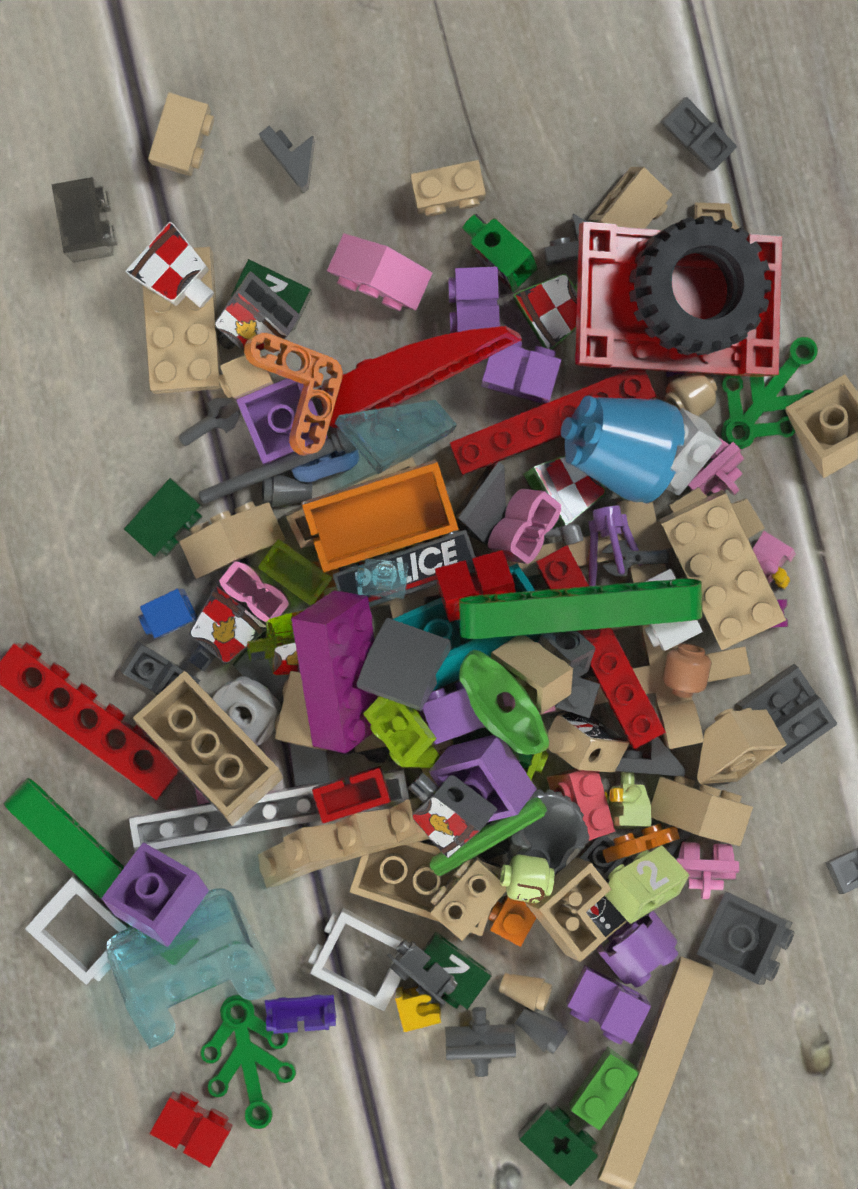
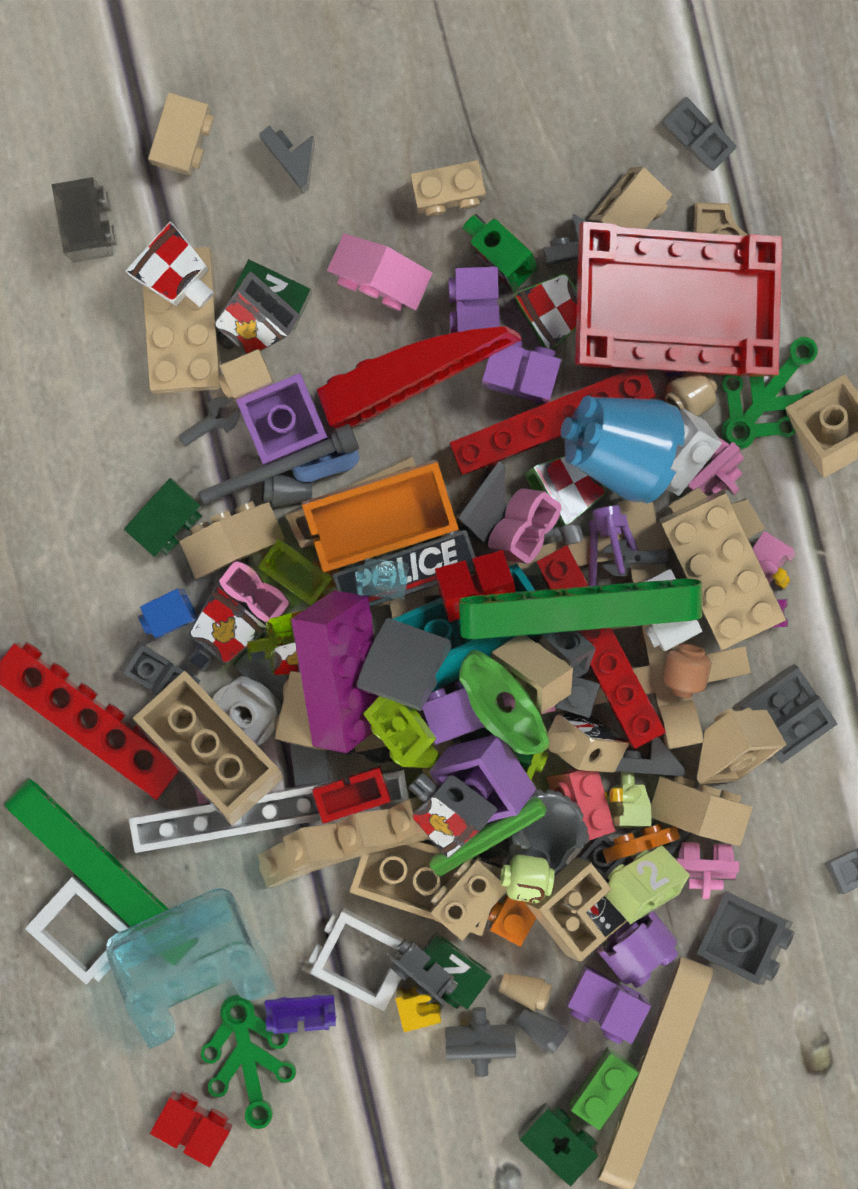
medium lavender brick [101,842,209,947] -> none
orange beam [244,333,343,456] -> none
clear light blue wing [335,400,457,474] -> none
black tyre [629,216,771,355] -> none

